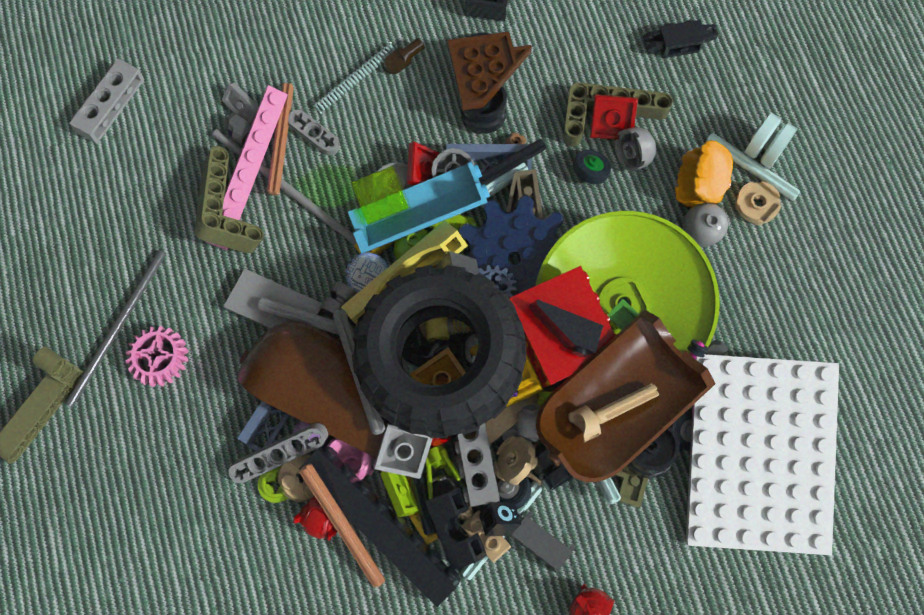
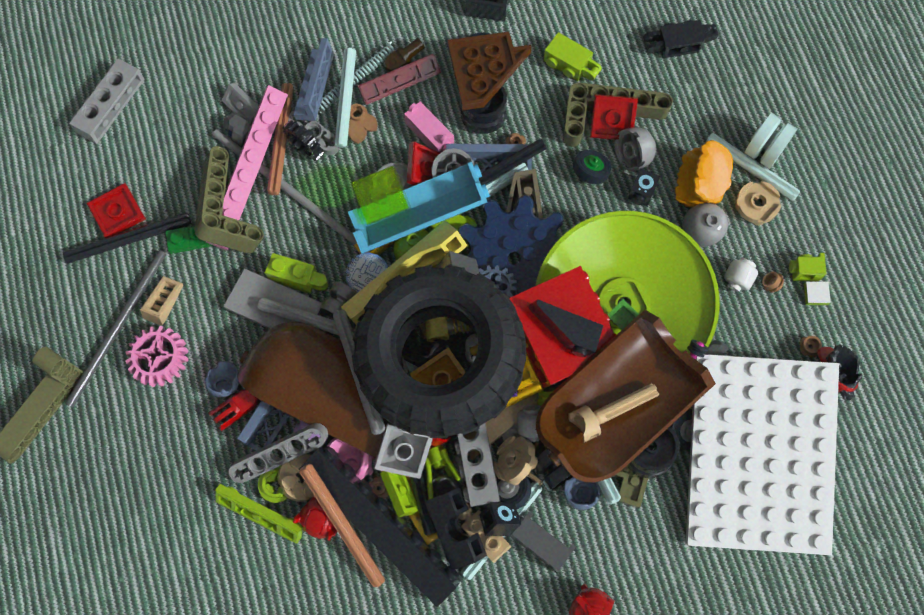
none -> black axle [63,212,191,264]
none -> red tile [86,183,146,238]
none -> tan slope [140,276,183,326]
none -> green plate [166,226,214,254]
none -> sand blue hair [205,361,240,397]
none -> red arm [208,389,259,431]
none -> lime plate [215,484,303,544]
none -> lime brick [265,253,329,294]
none -> black gear [282,120,324,161]
none -> sand blue fence [293,38,334,121]
none -> light aqua axle [334,48,356,148]
none -> medium nougat plate [348,104,378,144]
none -> plate [357,53,441,105]
none -> medium nougat plate [369,477,389,499]
none -> bright pink brick [404,101,454,153]
none -> lime brick [543,32,602,81]
none -> sand blue hair [564,477,600,510]
none -> black brick [628,168,660,207]
none -> white head [724,258,758,292]
none -> medium nougat plate [762,272,784,293]
none -> lime brick [789,253,827,281]
none -> medium nougat plate [799,336,822,357]
none -> white tile [804,282,831,305]
none -> black hair [817,344,863,401]

